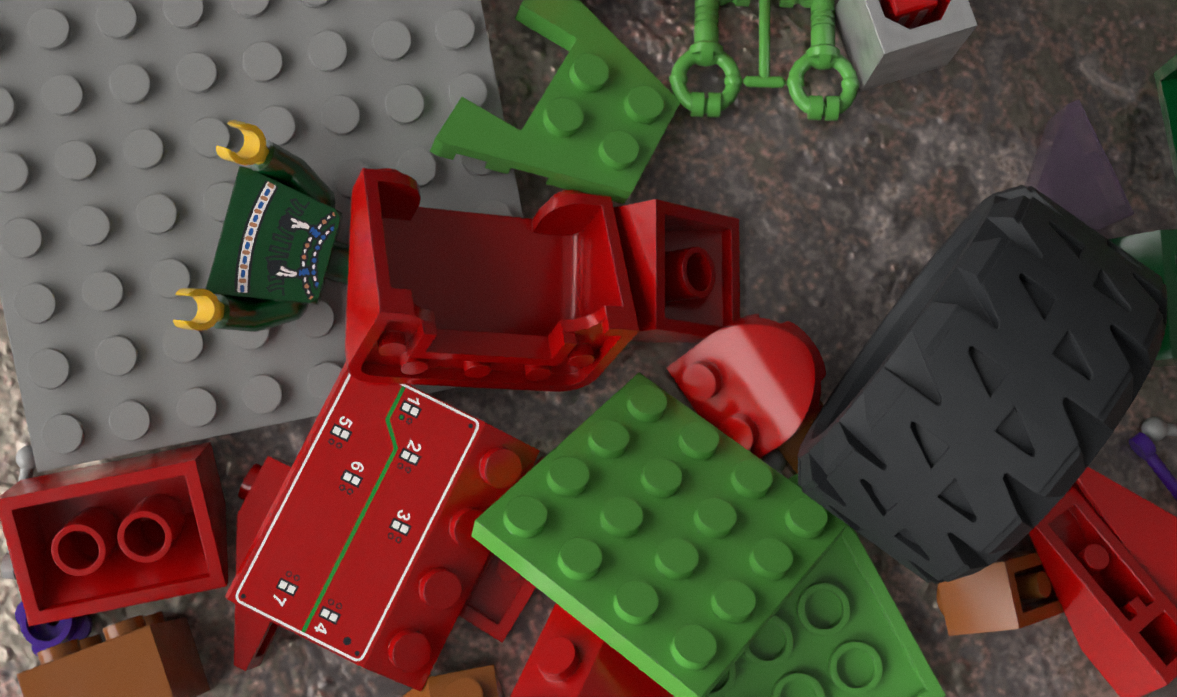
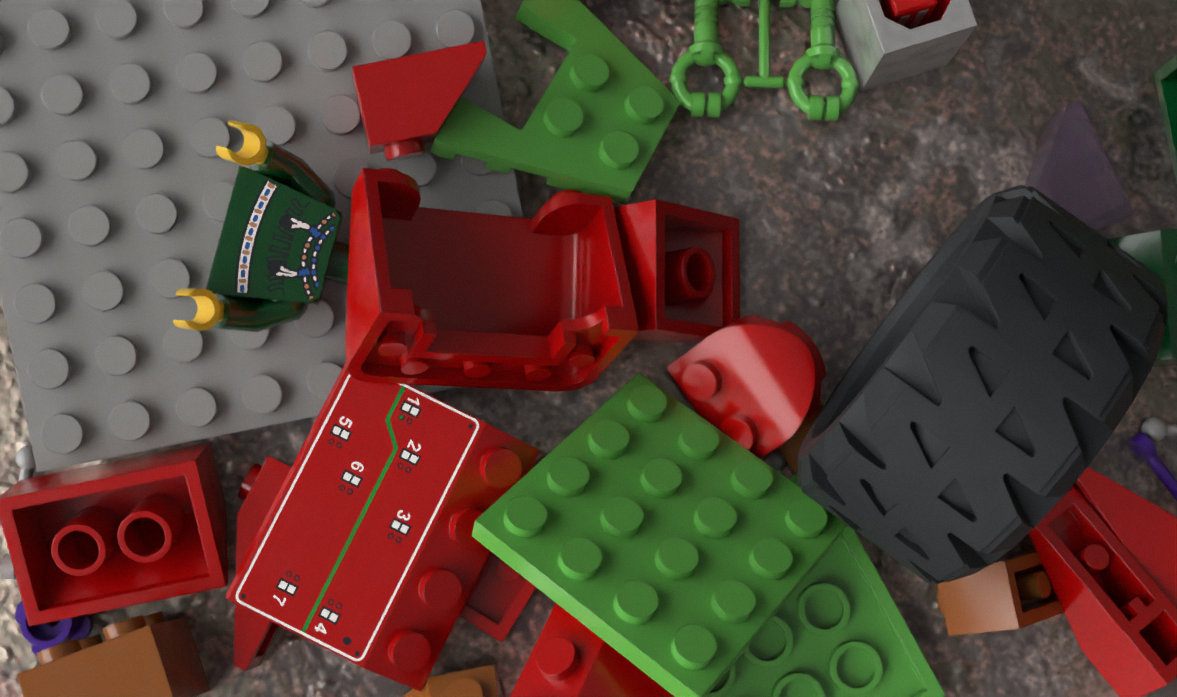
none -> red slope [352,40,487,161]

